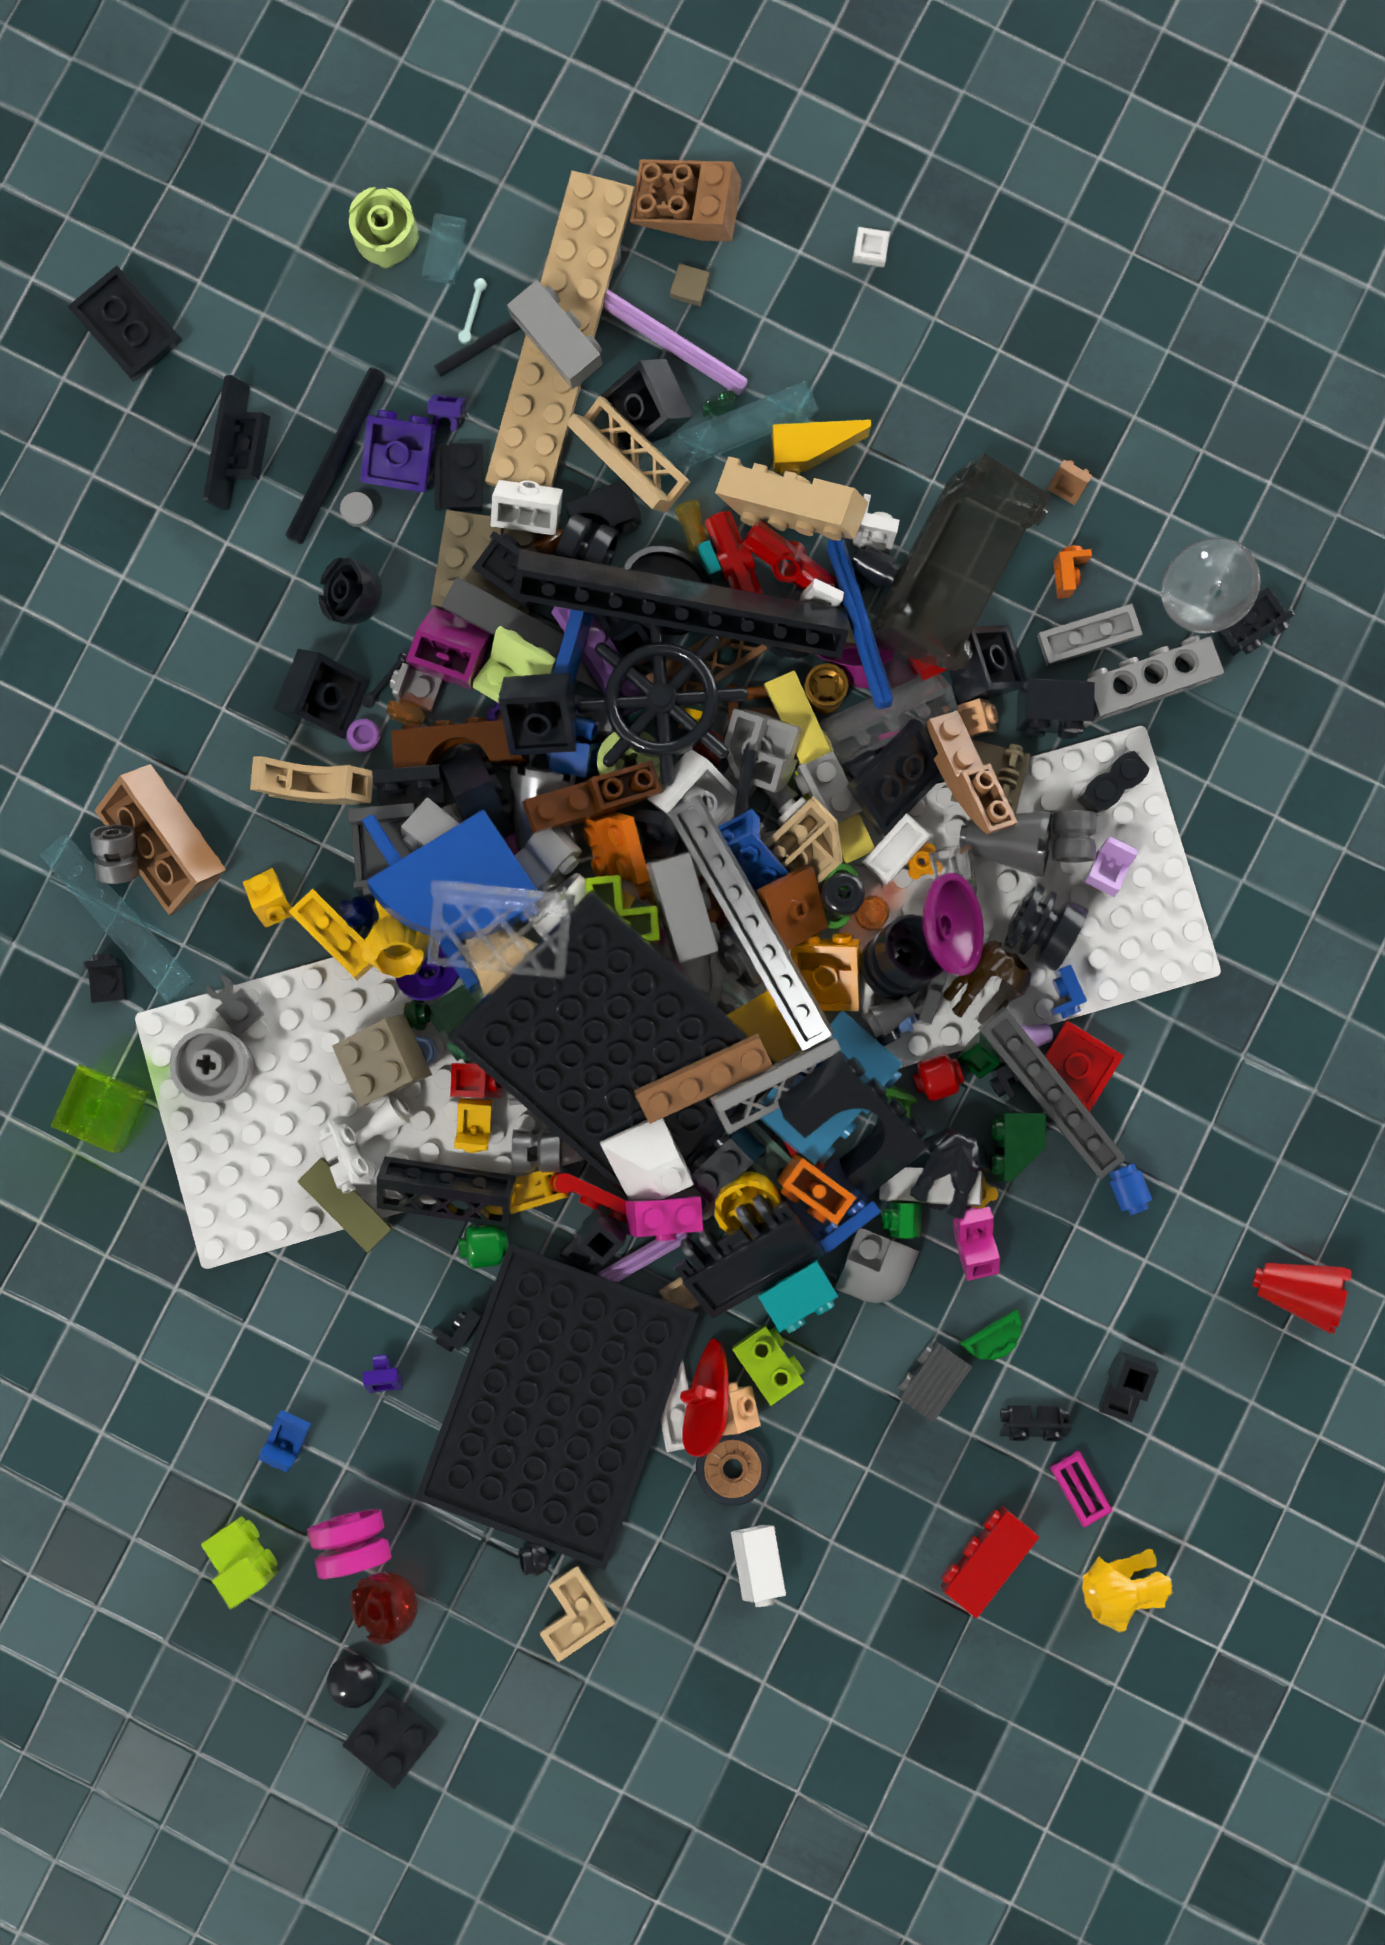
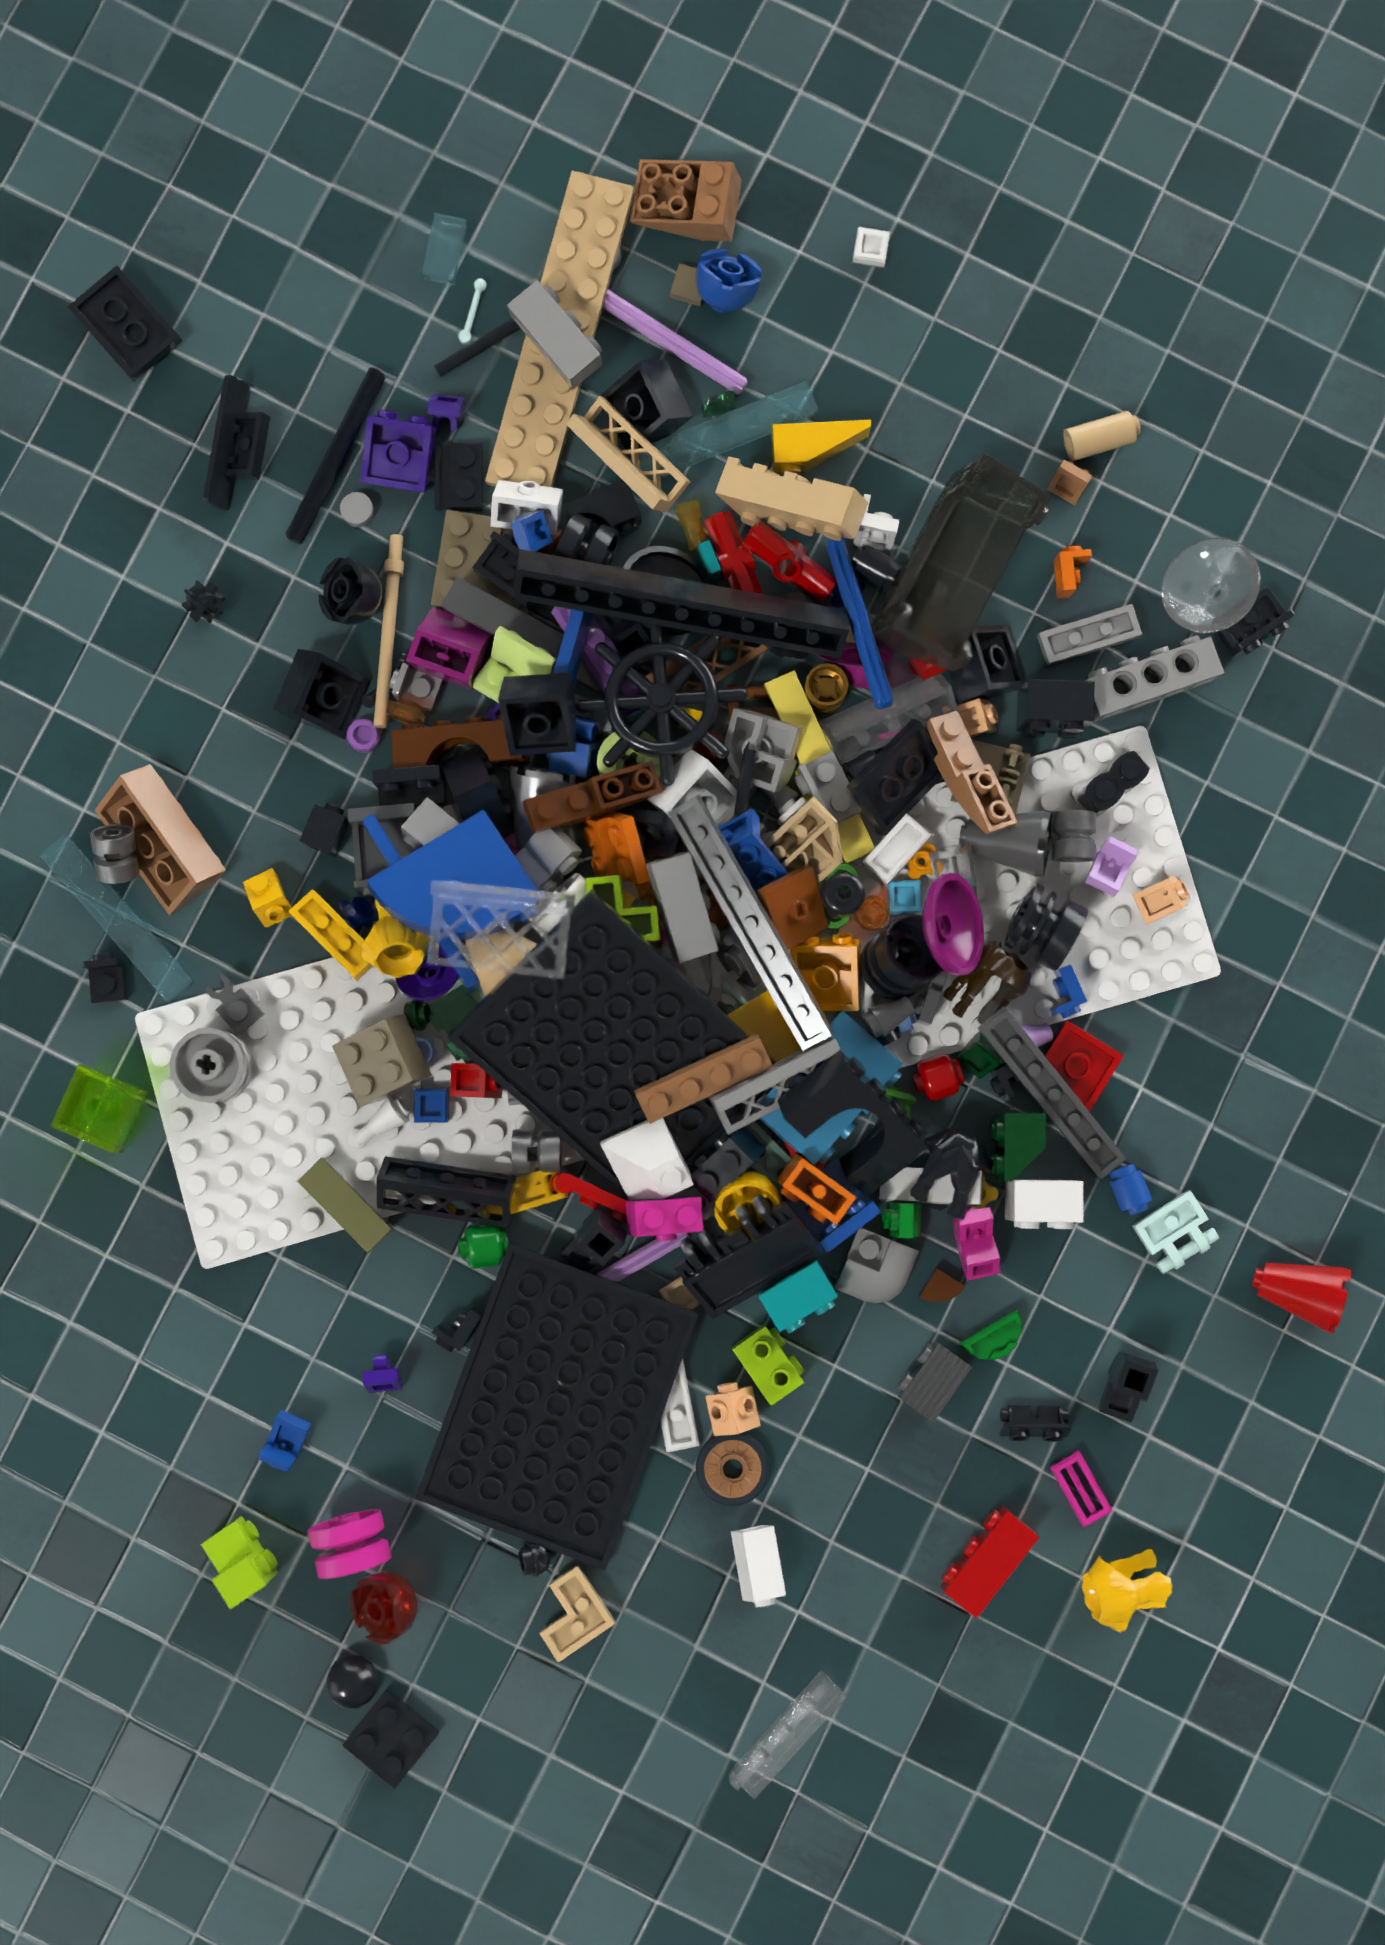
tan arch [250,756,373,805] -> none
white hinge [318,1122,371,1194] -> none
yellowish green brick [349,187,419,268] -> none
yellow bracket [454,1097,493,1153] -> none
red shield [680,1339,729,1457] -> none
white tile [799,579,844,608] -> none
none -> black gear [182,580,226,623]
none -> black brick [299,803,350,857]
none -> tan bar [373,534,404,728]
none -> blue tile [414,1089,449,1123]
none -> blue bracket [510,510,553,552]
none -> blue cylinder [695,249,762,313]
none -> clear fence [729,1670,847,1799]
none -> medium azure tile [886,880,922,915]
none -> reddish brown tile [919,1268,965,1302]
none -> white brick [1005,1179,1083,1229]
none -> tan brick [1063,411,1141,461]
none -> light nougat bracket [1132,876,1189,925]
none -> light aqua plate [1132,1190,1219,1274]

